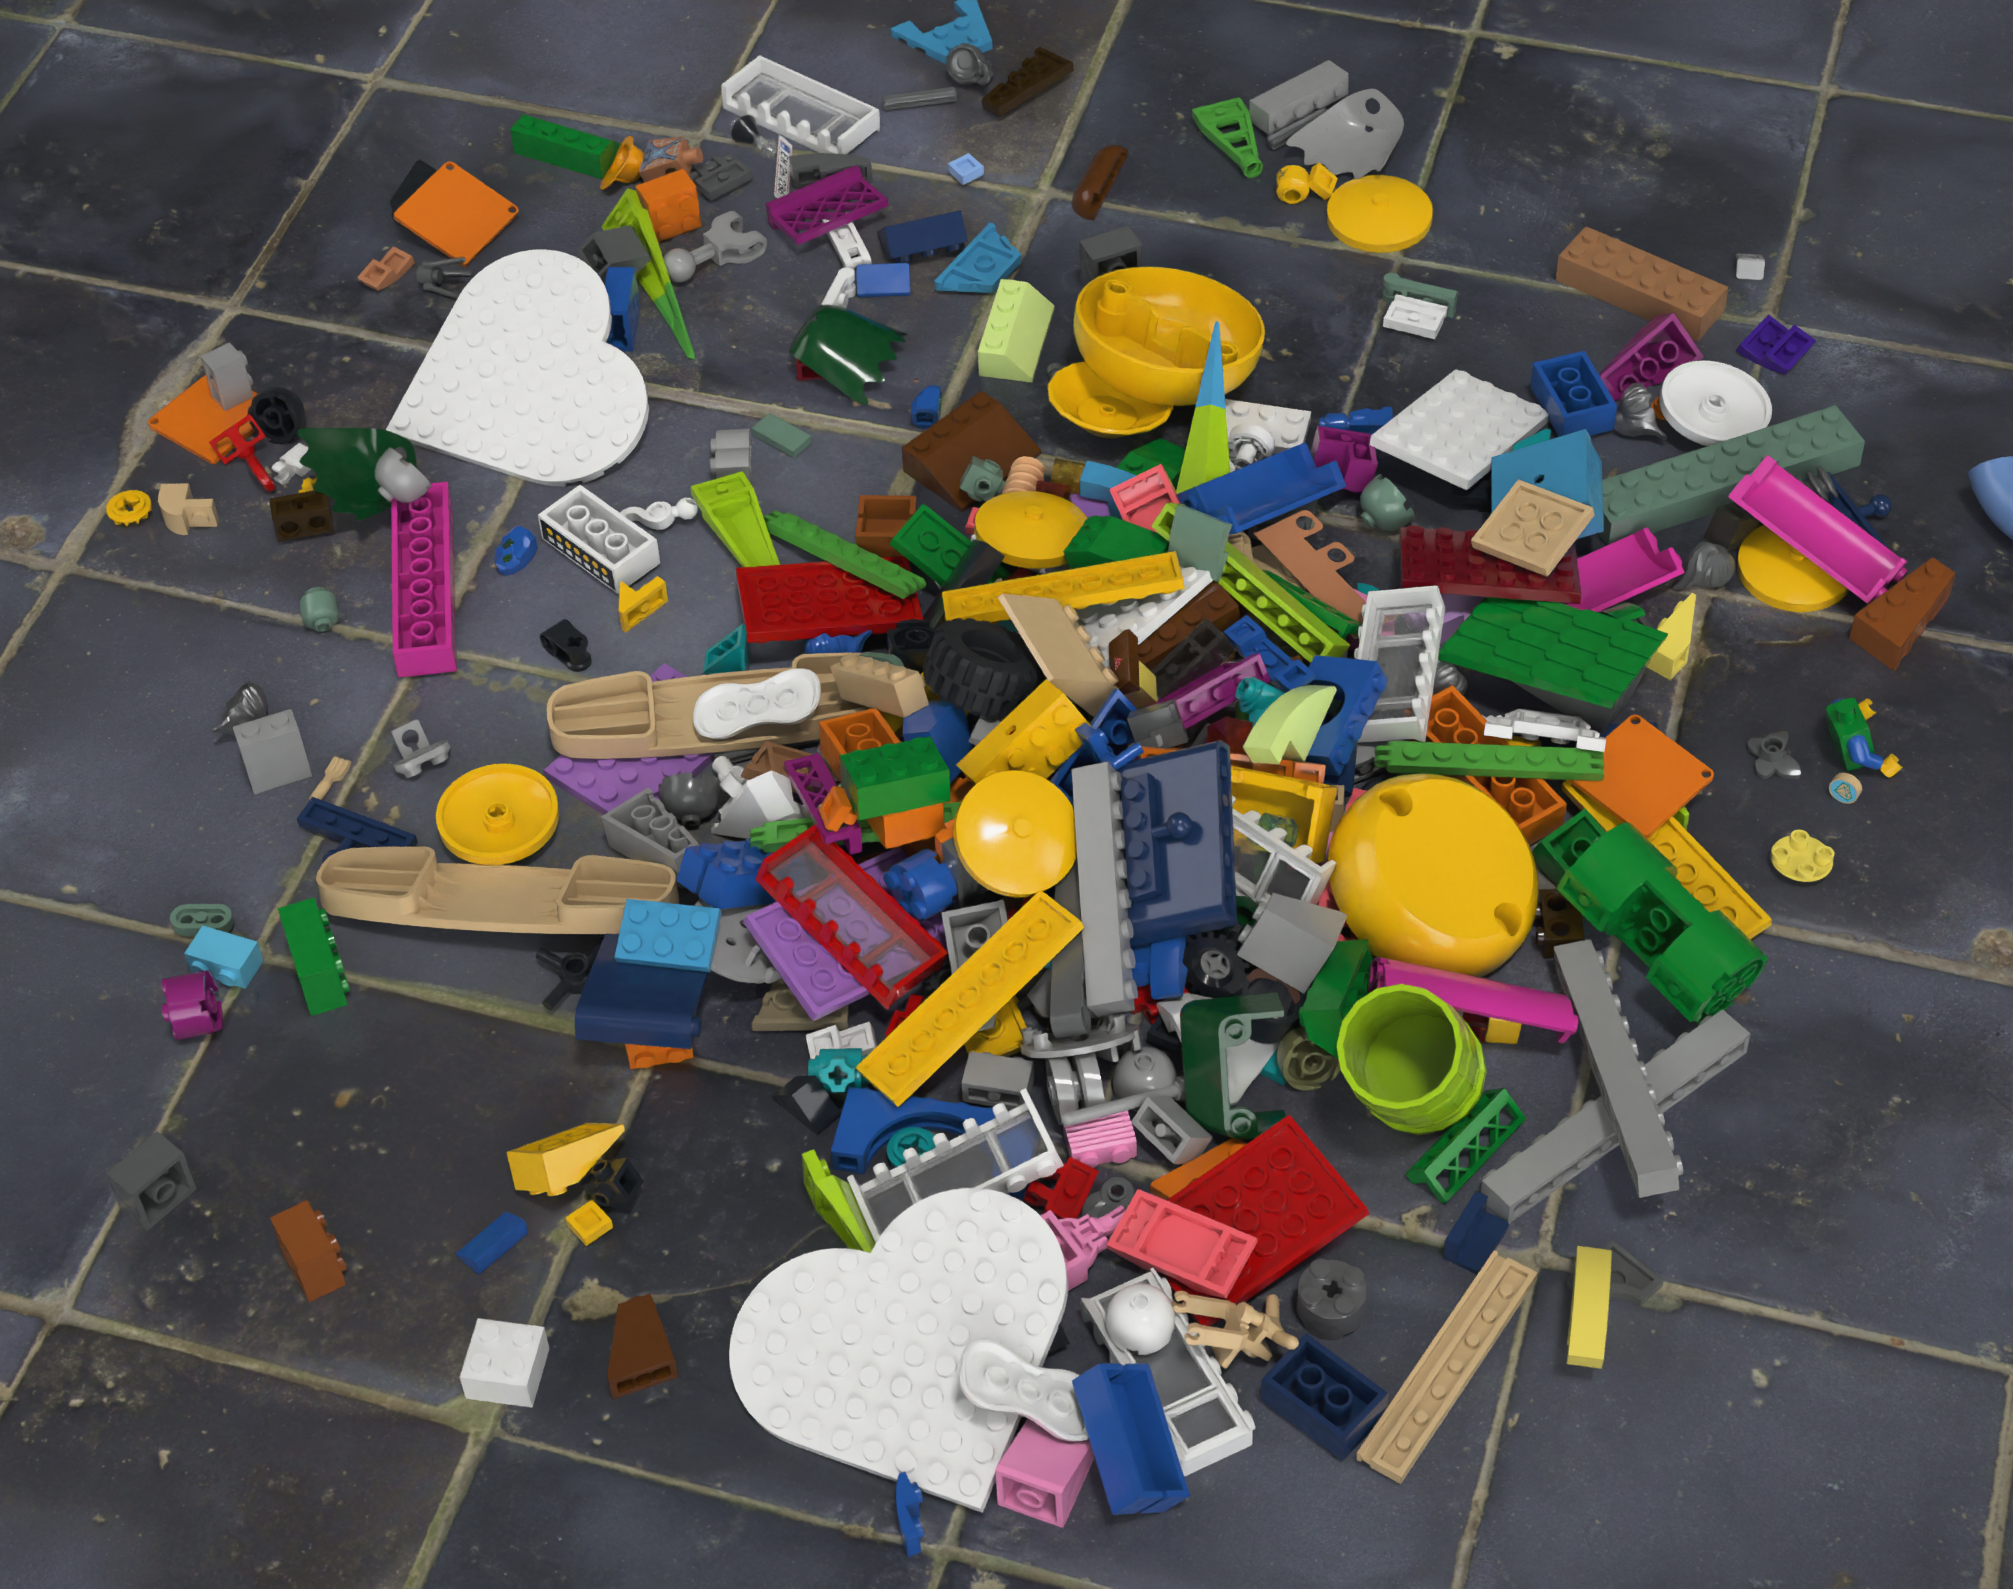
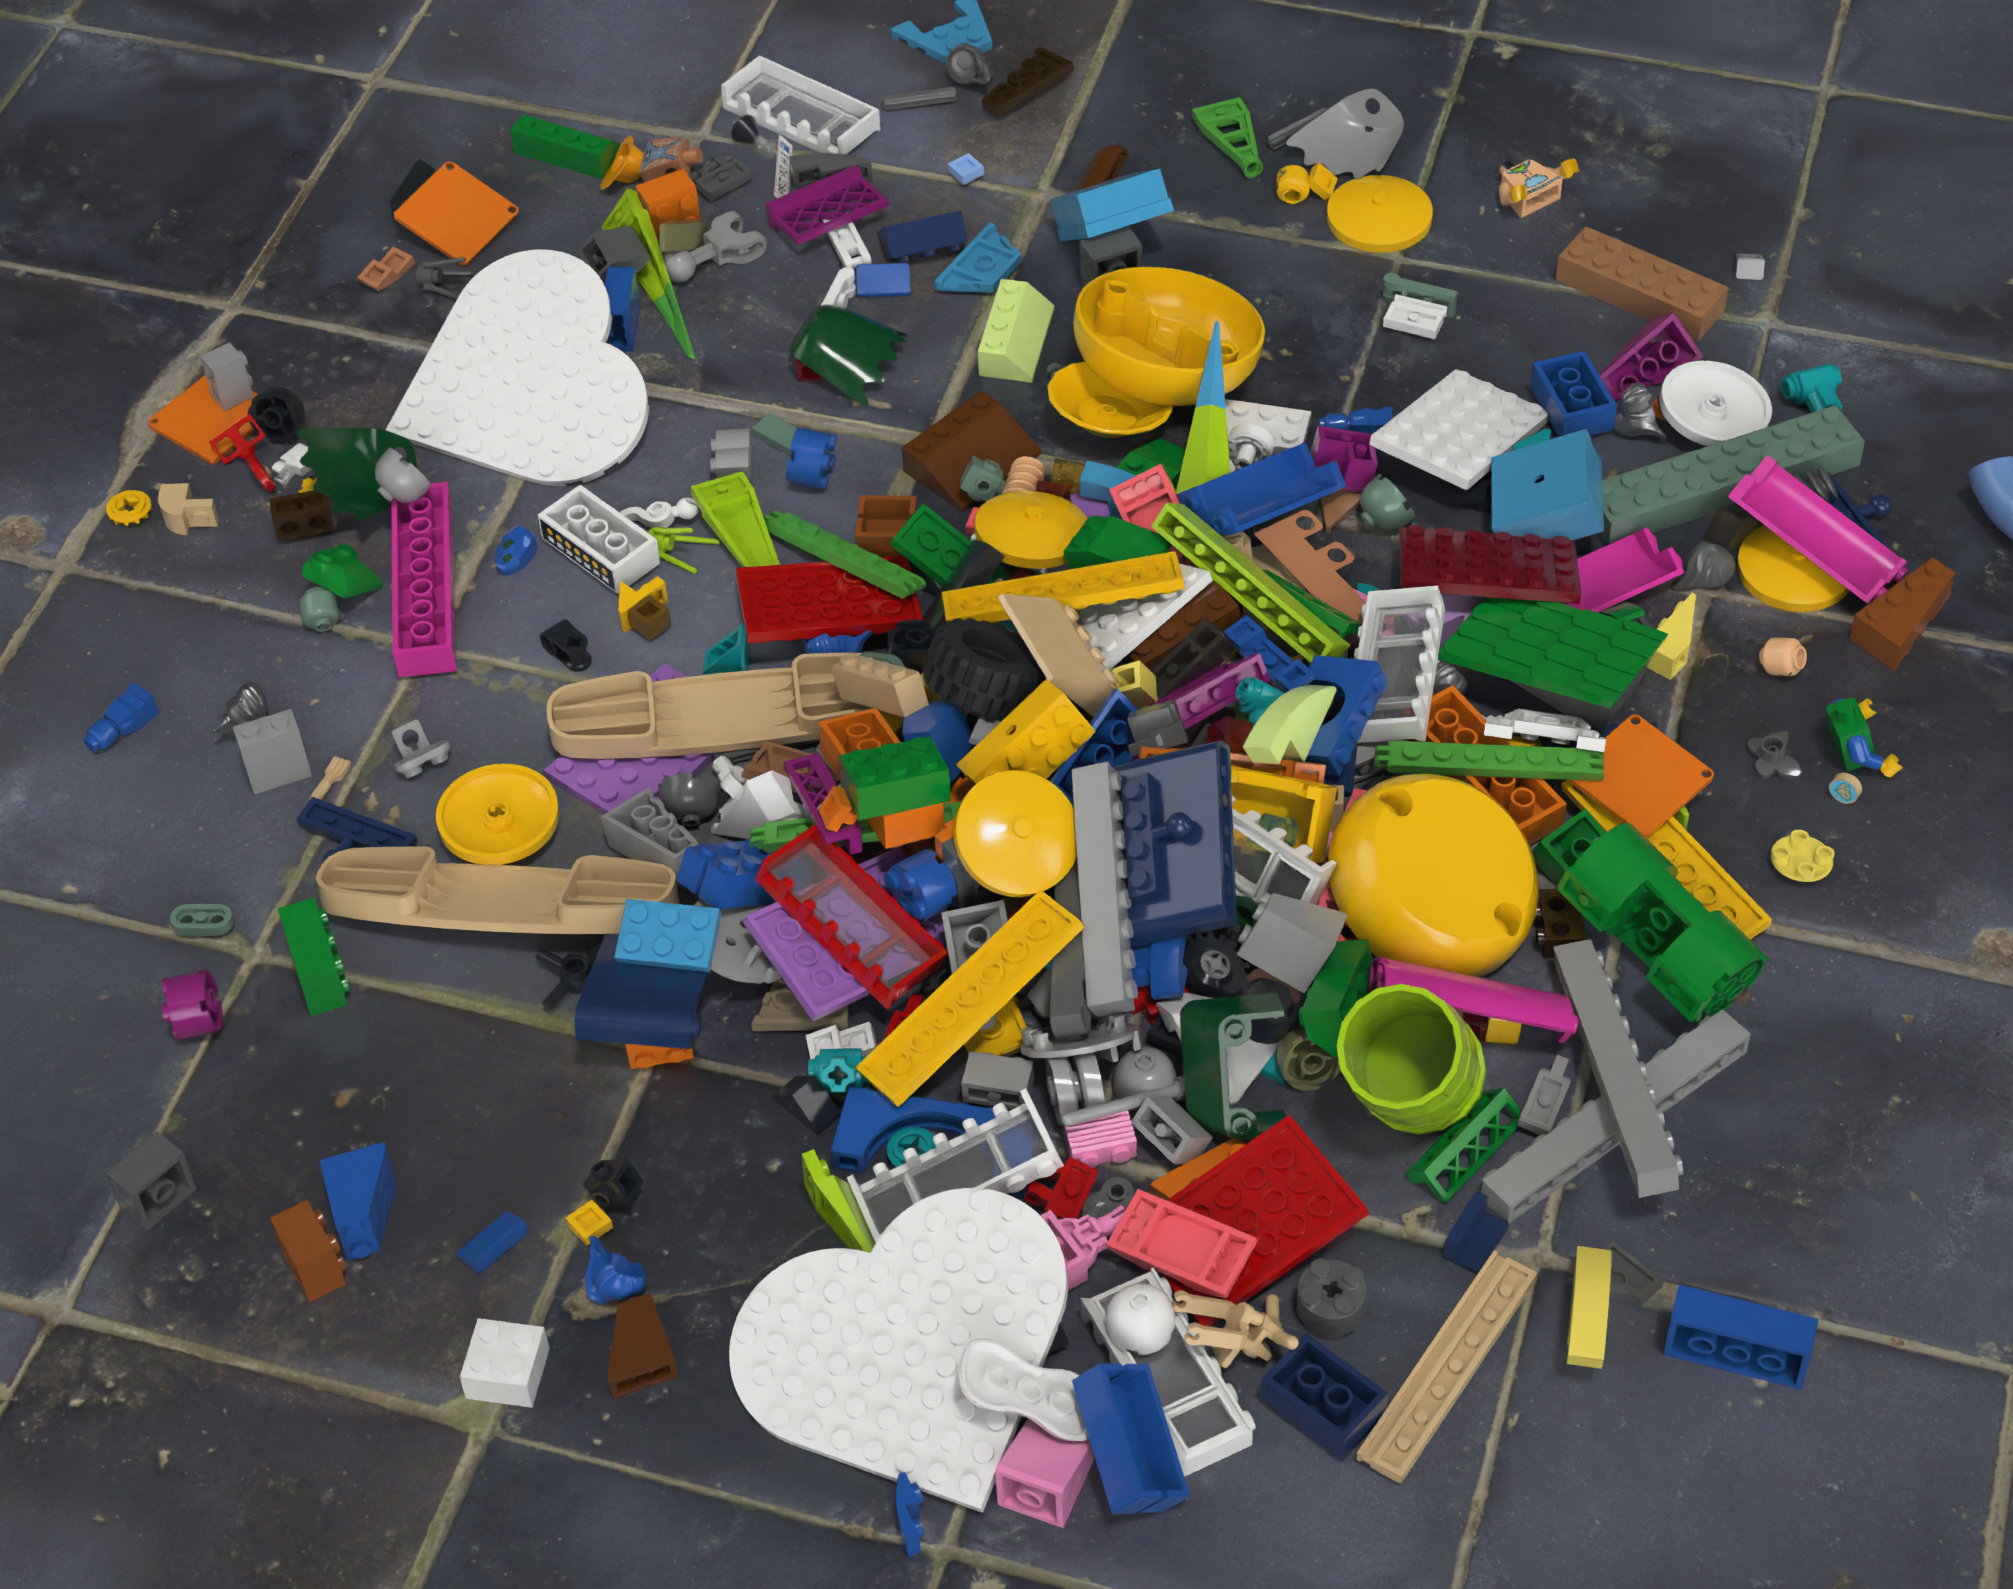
medium azure brick [184,925,264,989] -> none
yellow slope [507,1123,625,1196] -> none
white plate [693,668,821,740] -> none
blue rock [911,385,942,429] -> none
blue plate [1075,723,1144,771] -> none
reddish brown slope [1109,629,1140,695] -> none
sand green slope [1168,504,1232,581] -> none
light grey brick [1249,60,1349,135] -> none
tan plate [1471,479,1594,577] -> none
dark purple slope [1736,314,1816,374] -> none
none -> blue piece [83,682,159,752]
none -> green slope [301,544,383,599]
none -> blue slope [319,1142,397,1260]
none -> blue hair [585,1236,647,1305]
none -> pearl gold plate [628,595,671,640]
none -> lime plant [648,527,720,574]
none -> olive slope [659,219,707,252]
none -> blue brick [786,428,837,490]
none -> dark azure container [1050,168,1174,242]
none -> medium nougat tile [1320,489,1362,534]
none -> light nougat torso [1499,158,1579,218]
none -> light grey hinge [1517,1055,1571,1135]
none -> blue brick [1663,1284,1818,1390]
none -> light nougat head [1759,637,1807,677]
none -> teal piece [1780,363,1843,413]

